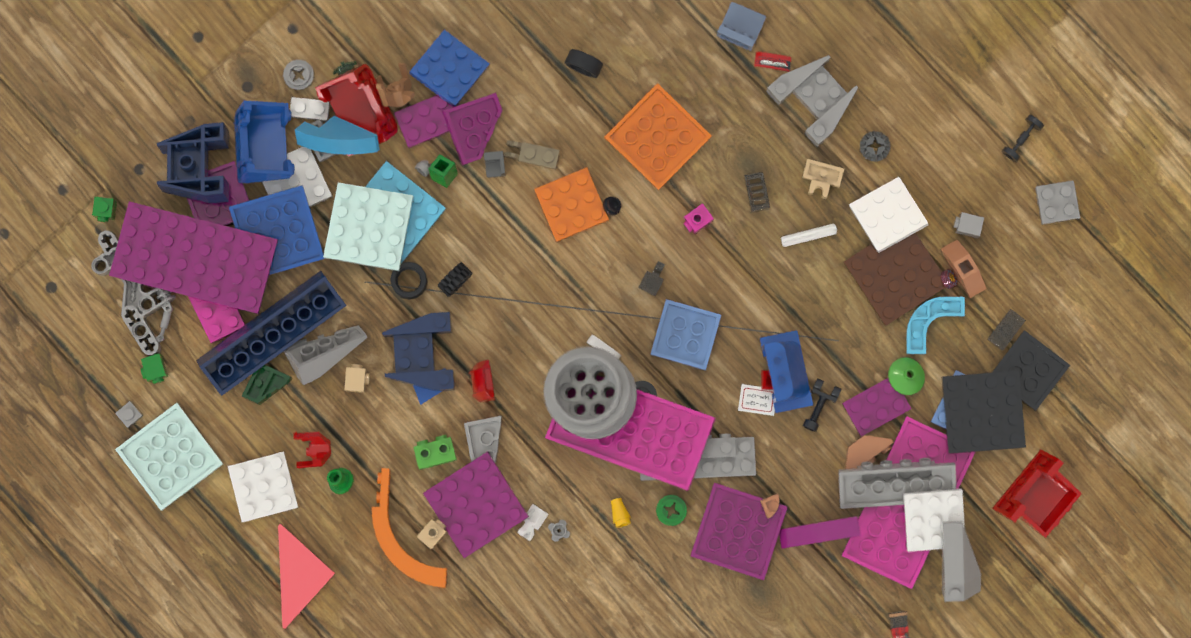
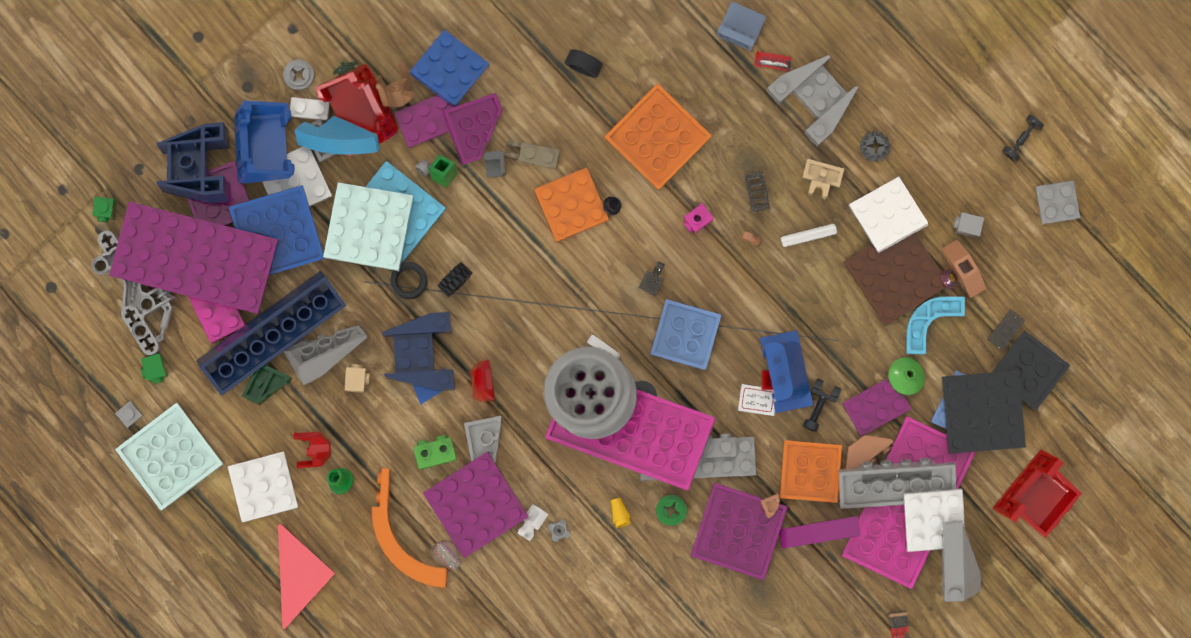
tan brick [417,519,447,550] -> none
none -> clear piece [431,540,461,572]
none -> nougat tile [742,231,762,246]
none -> orange plate [780,440,842,503]

